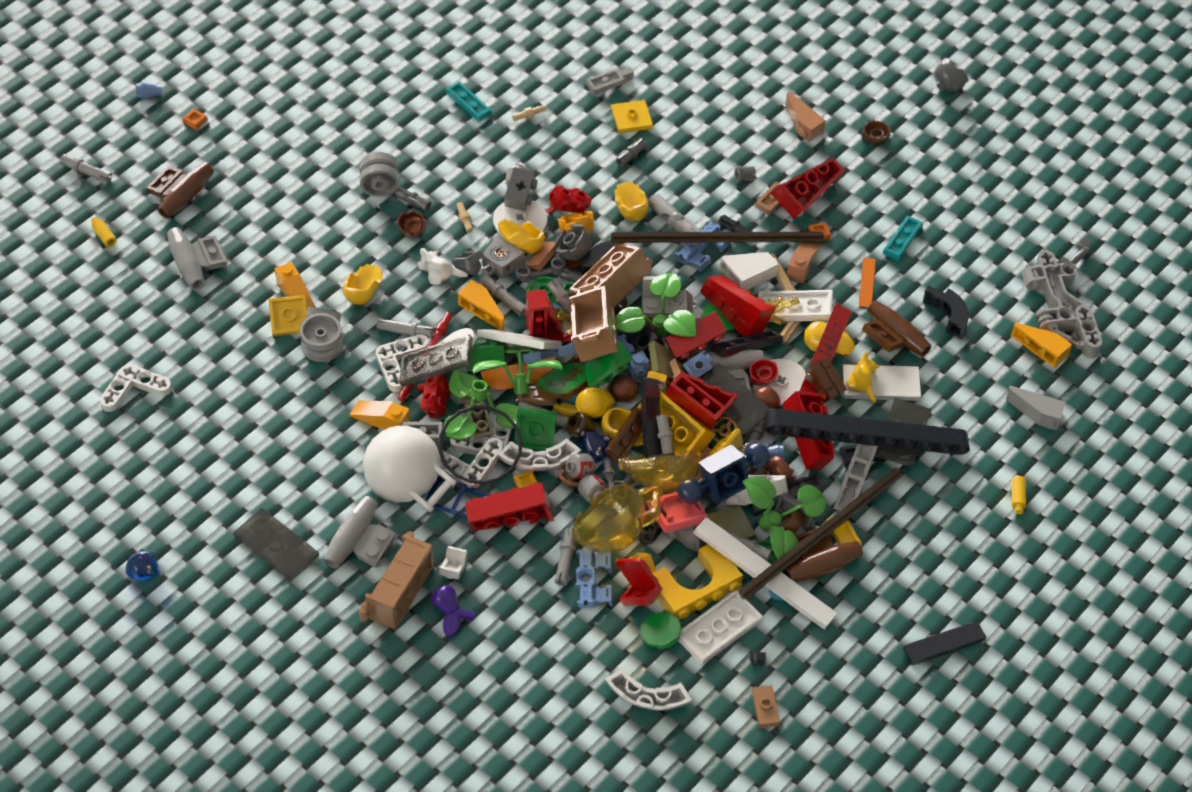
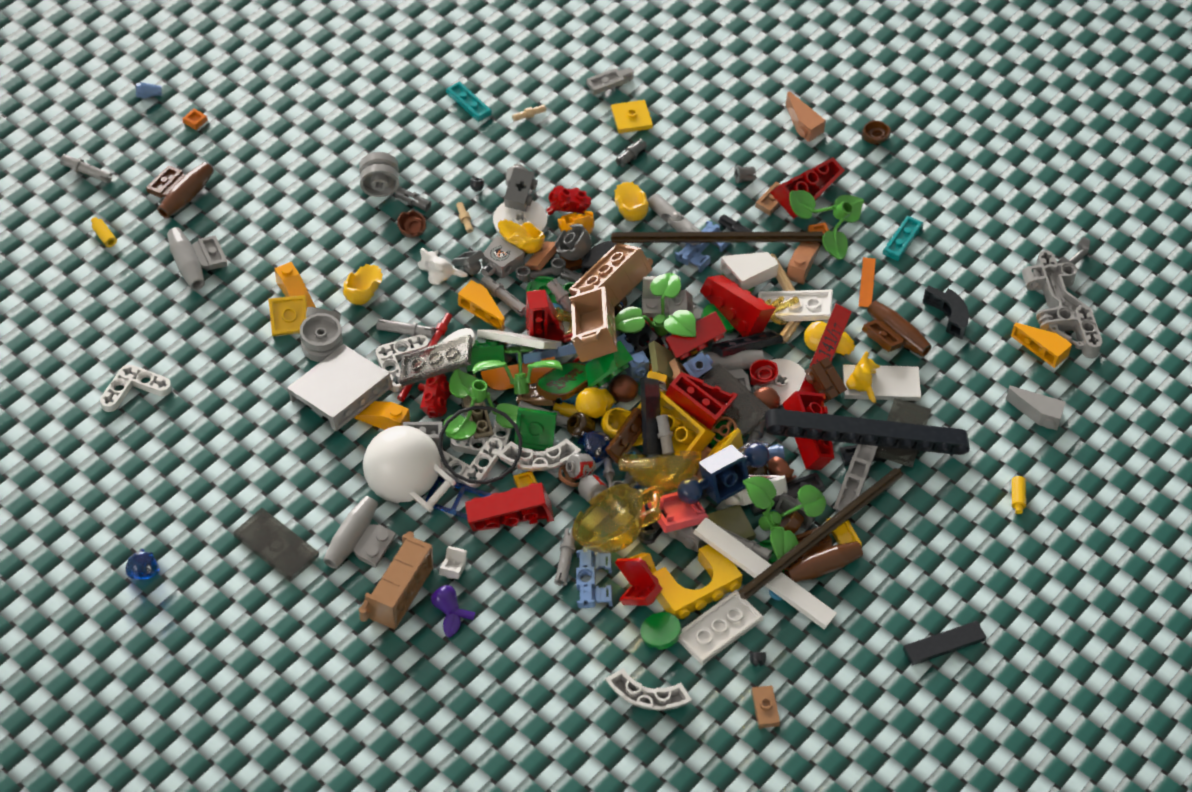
dark grey cylinder [934,58,969,92] -> none
none -> panel [287,344,393,431]
none -> black hinge [470,178,484,192]
none -> bright green plant [789,190,864,260]

